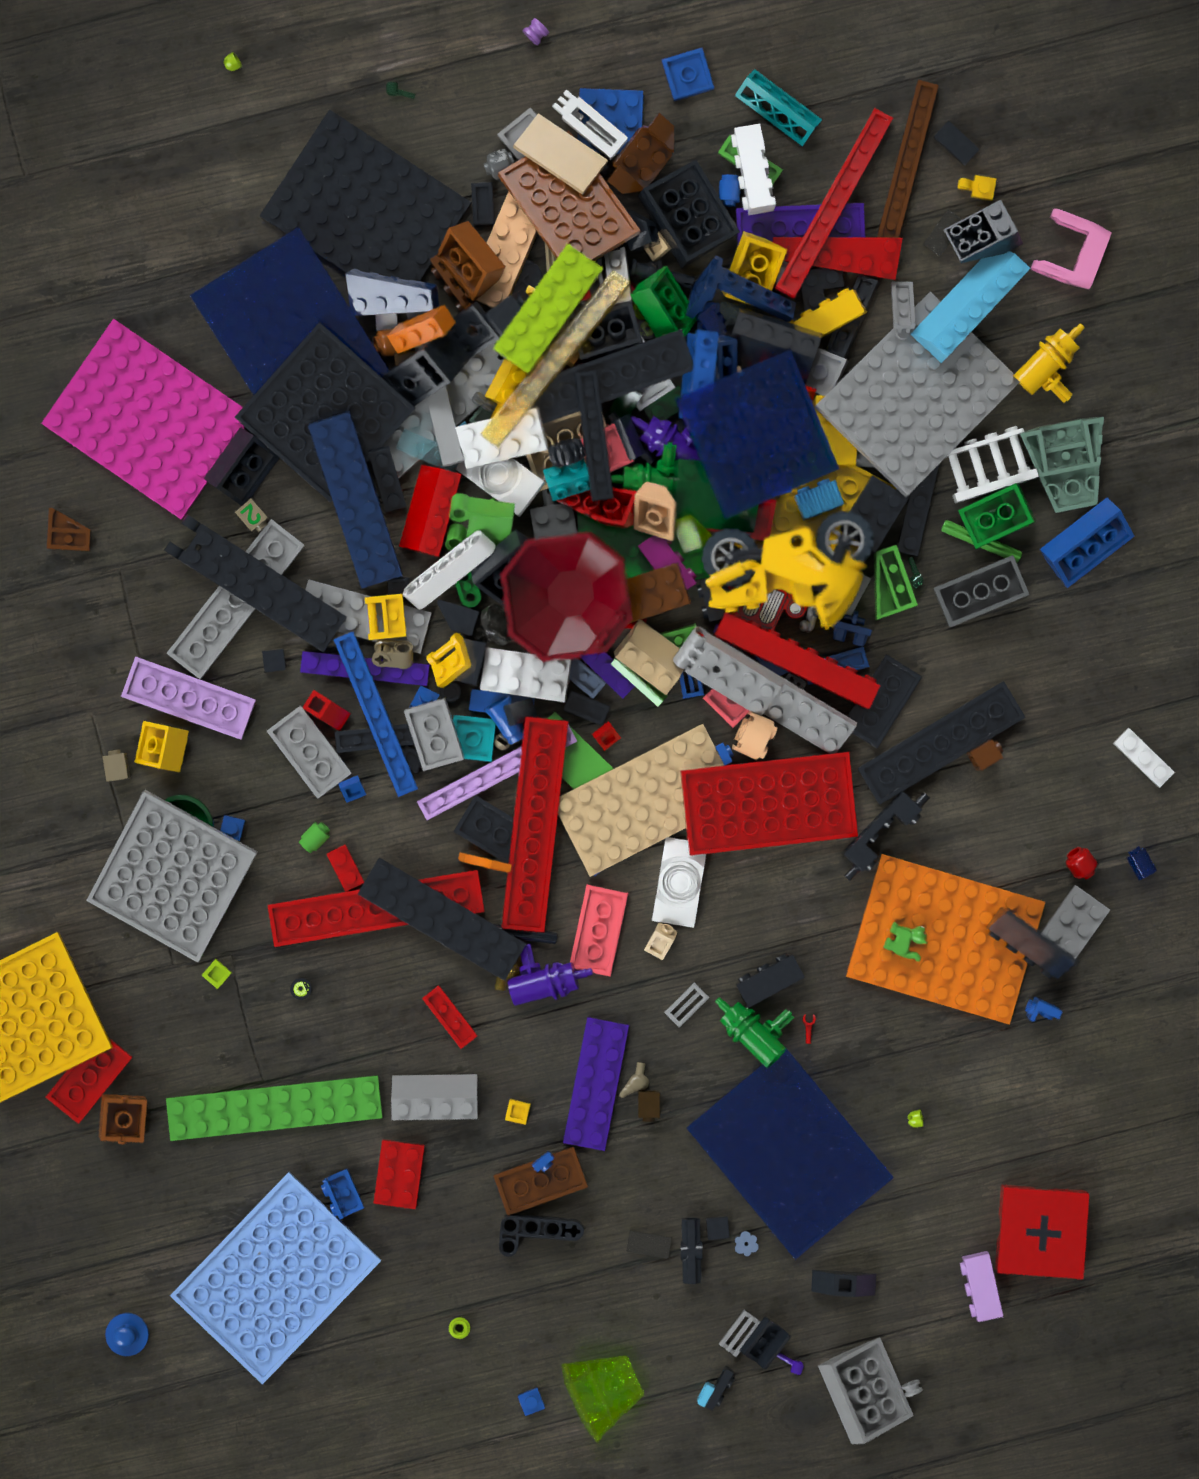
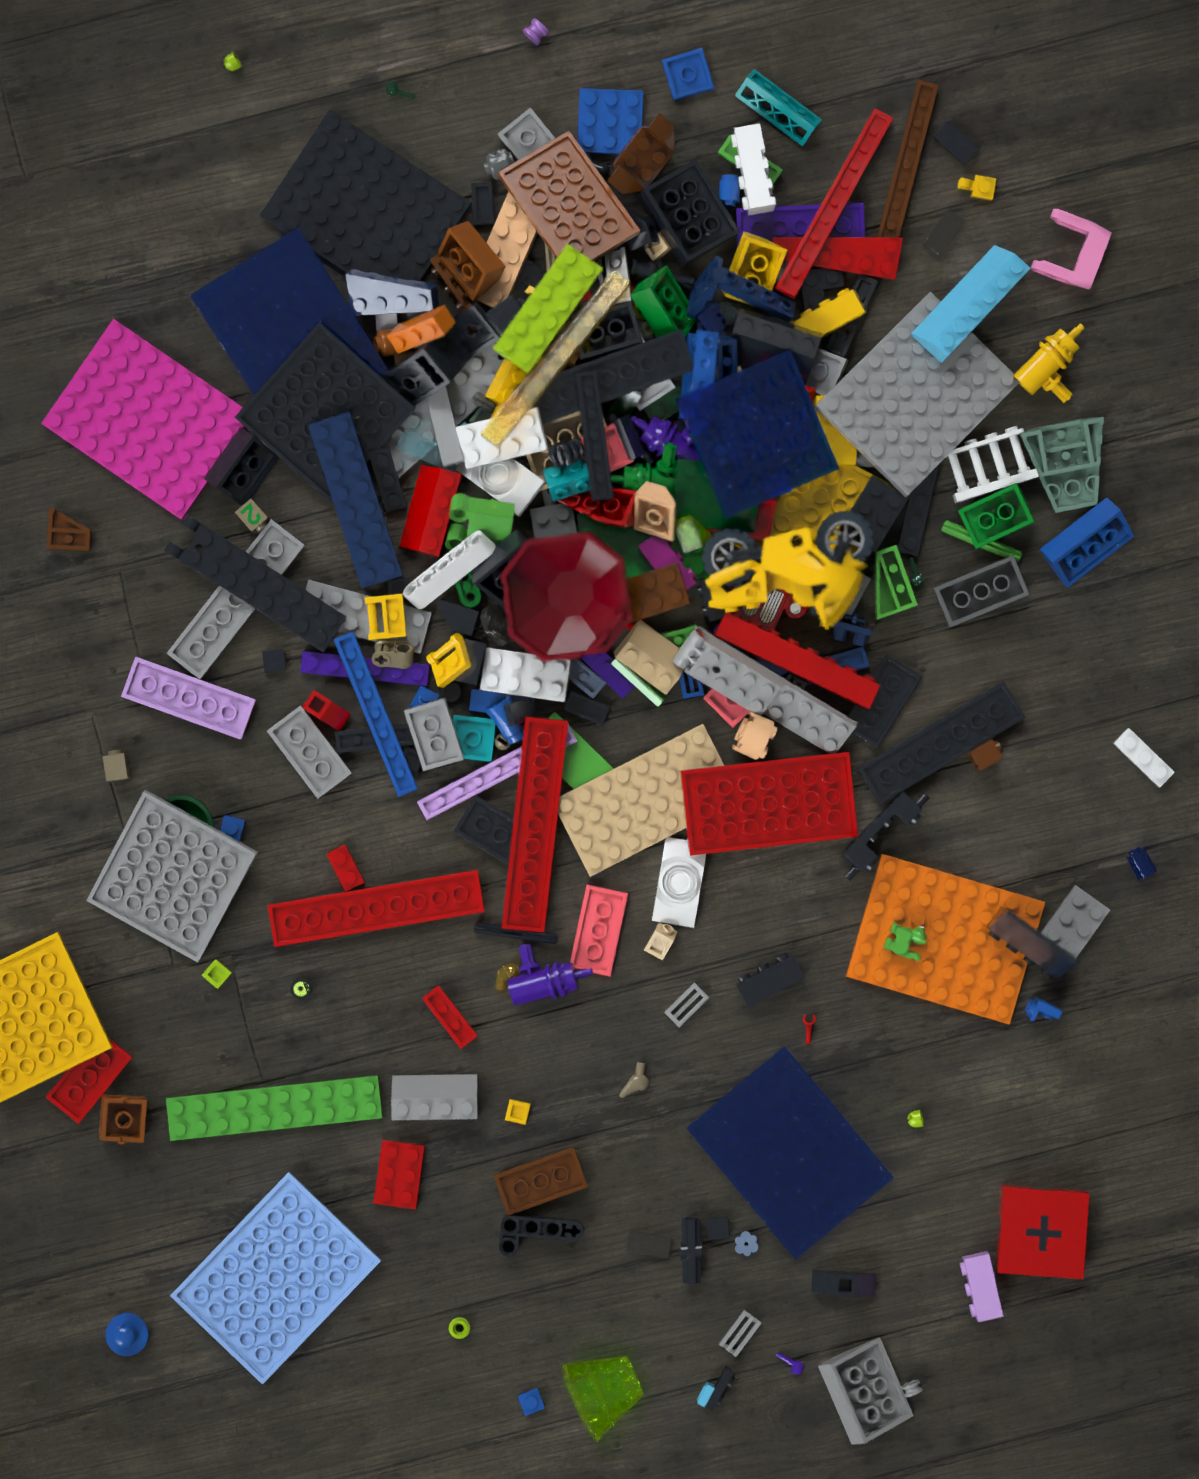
yellow slope [135,721,189,772] -> none
bright green brick [299,822,330,853] -> none
blue bracket [321,1168,364,1220] -> none
blue plate [338,776,366,803] -> none
black plate [358,857,526,981] -> none
orange tile [458,852,512,873] -> none
tan tile [513,113,608,195] -> none
blue plate [532,1151,554,1172] -> none
white hinge [552,90,628,160] -> none
dark purple plate [563,1017,629,1151] -> none
red plate [592,721,621,751] -> none
dark brown brick [638,1090,660,1122] -> none
blue plate [715,743,734,765] -> none
green piece [715,997,794,1068] -> none
black bracket [739,1317,791,1370] -> none
dark azure brick [794,478,844,521] -> none
light grey arm [799,606,817,633] -> none
light grey hinge [891,282,915,333] -> none
black slope [944,200,1023,263] -> none
red head [1066,847,1098,879] -> none

